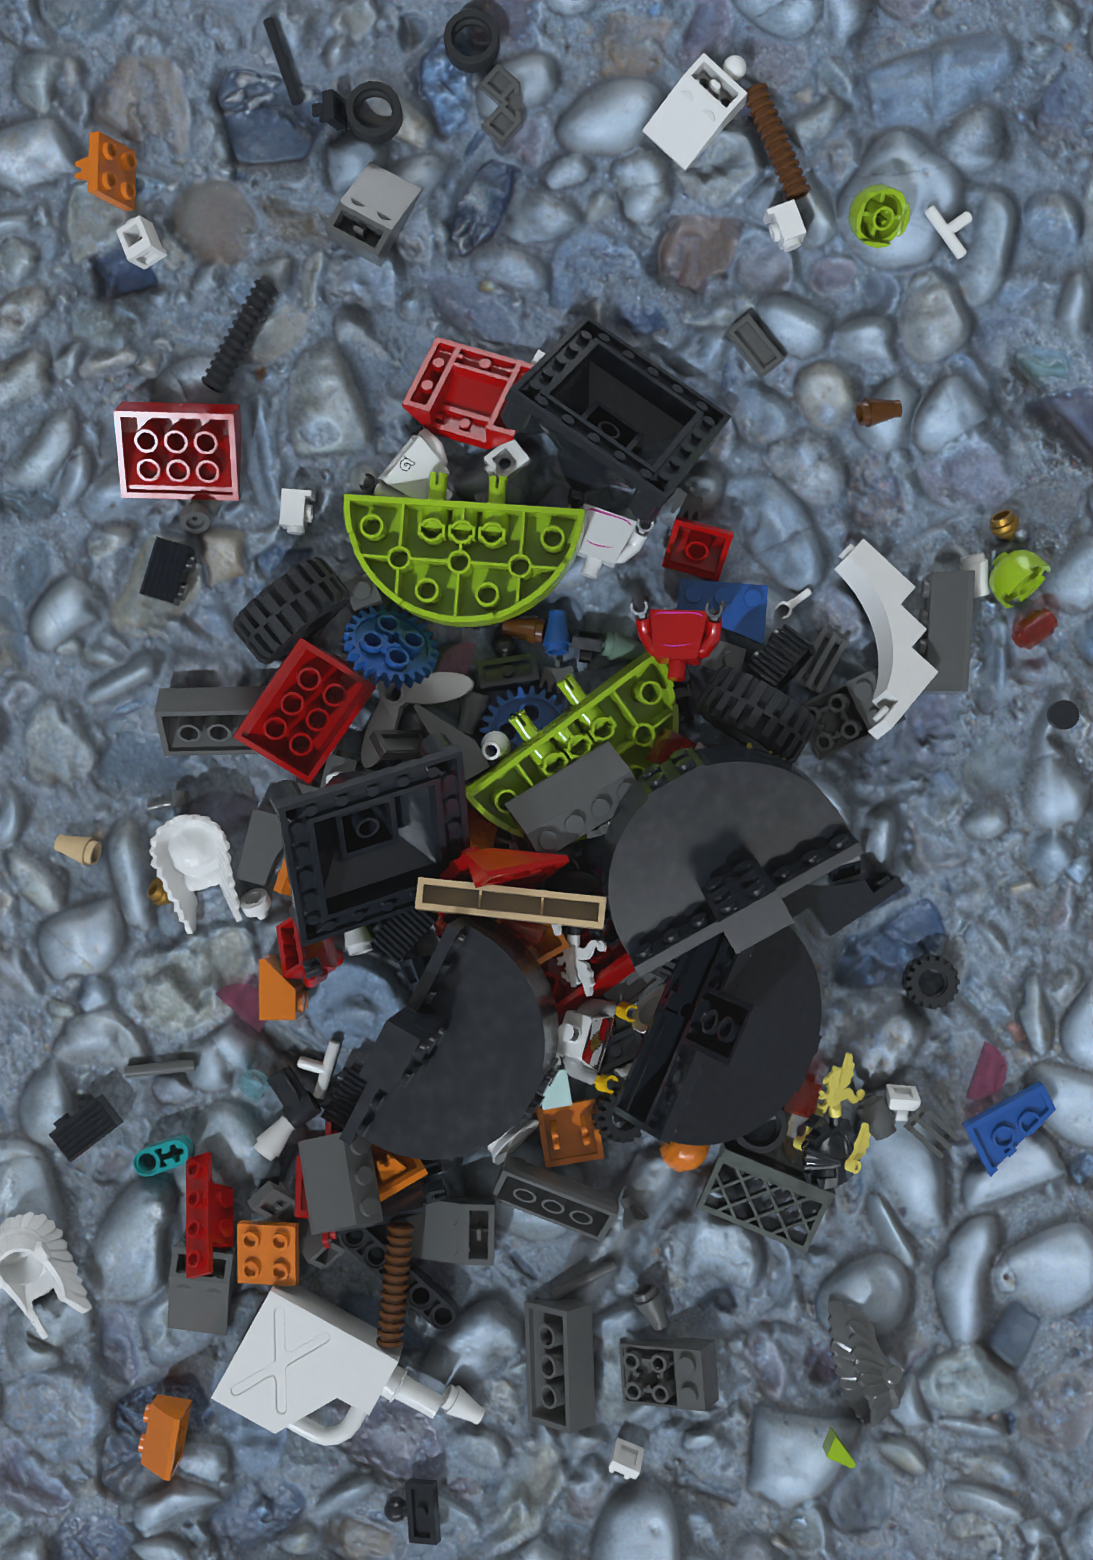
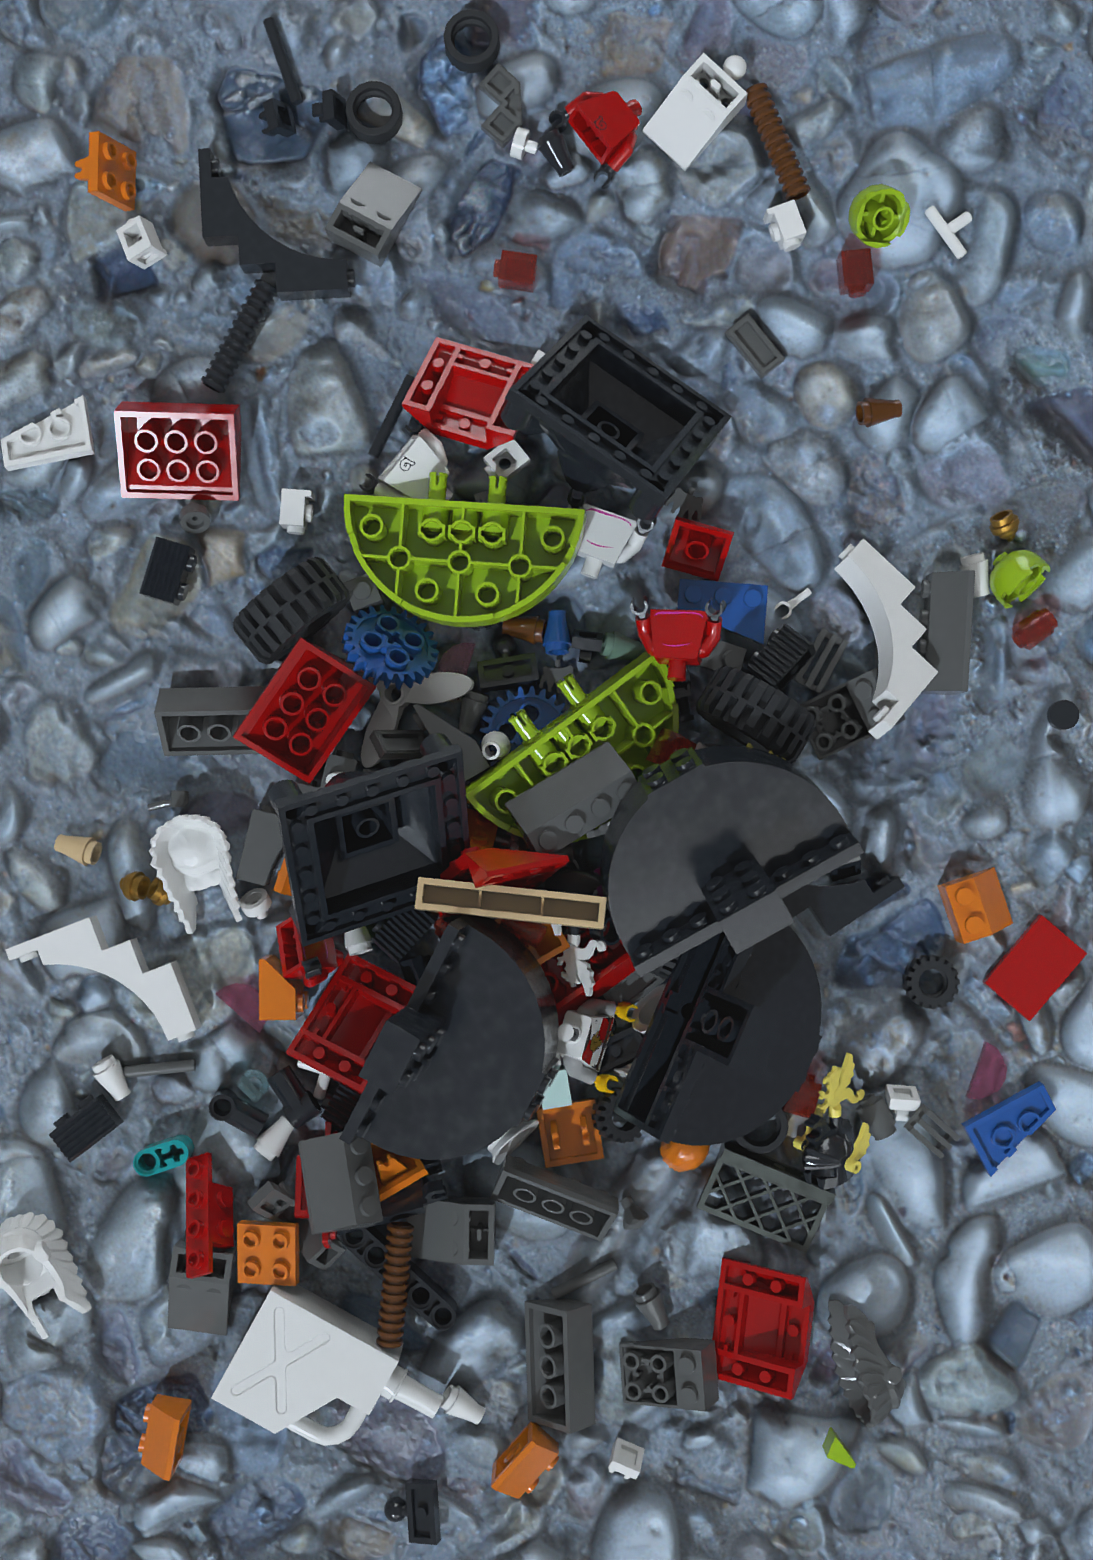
none -> white wing [0,395,95,471]
none -> white arch [5,916,202,1042]
none -> white cone [91,1055,131,1101]
none -> pearl gold plate [119,871,151,901]
none -> black arch [198,148,356,301]
none -> black piece [209,1089,269,1139]
none -> black tile [259,98,297,138]
none -> red slope [286,952,416,1094]
none -> black bar [368,374,415,459]
none -> orange slope [491,1421,559,1499]
none -> clear red brick [493,250,538,293]
none -> white tile [510,127,539,160]
none -> black cone [537,129,575,177]
none -> red torso [549,91,642,189]
none -> red slope [712,1257,815,1400]
none -> clear red brick [836,248,874,298]
none -> orange slope [937,867,1013,944]
none -> red tile [982,915,1087,1021]

